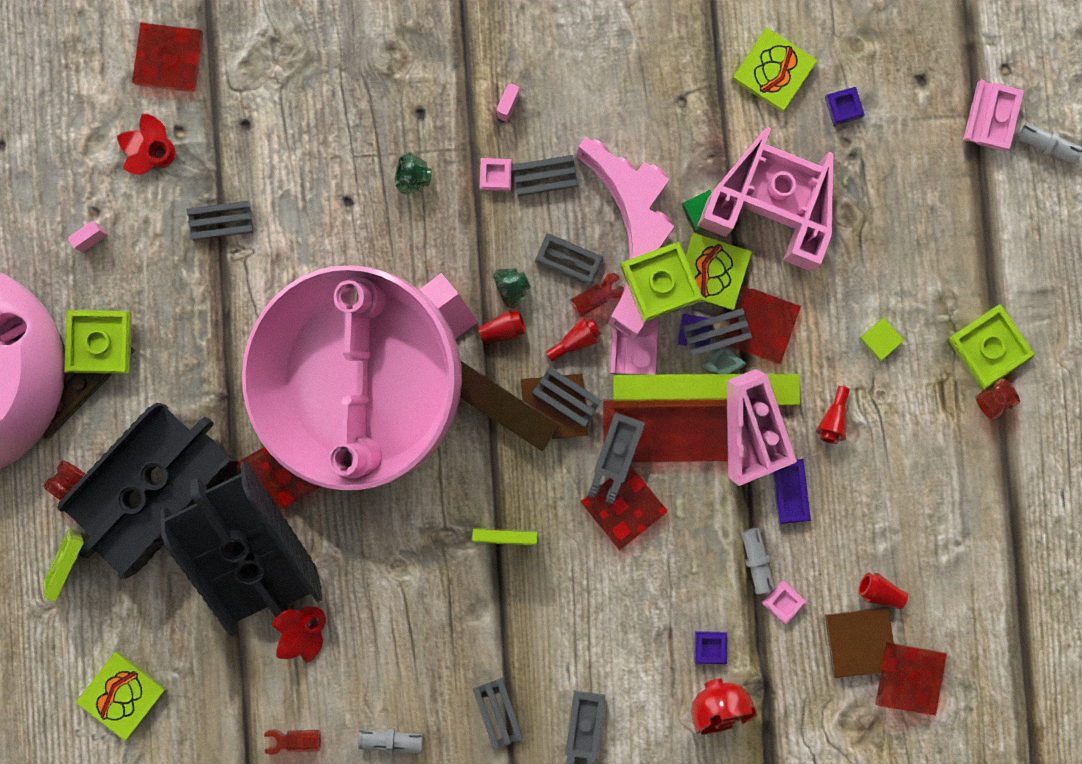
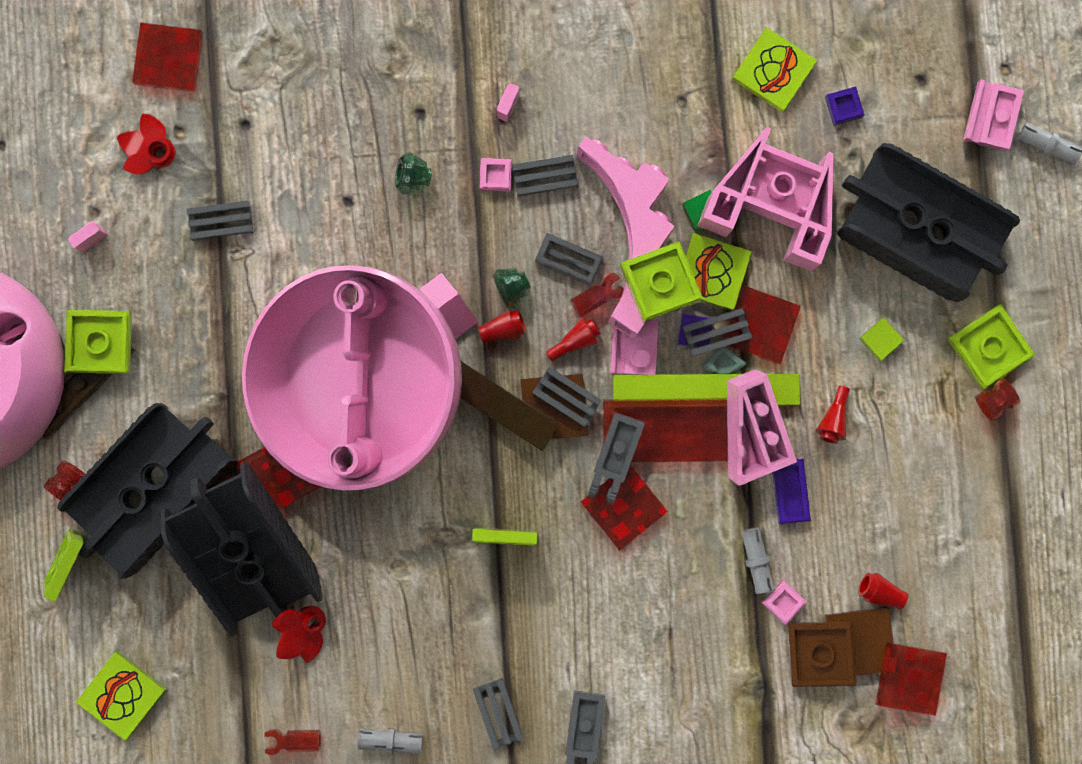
red cylinder [691,678,757,735] -> none
dark purple tile [694,631,727,664] -> none
none -> reddish brown tile [788,621,857,687]
none -> black piece [837,143,1020,302]

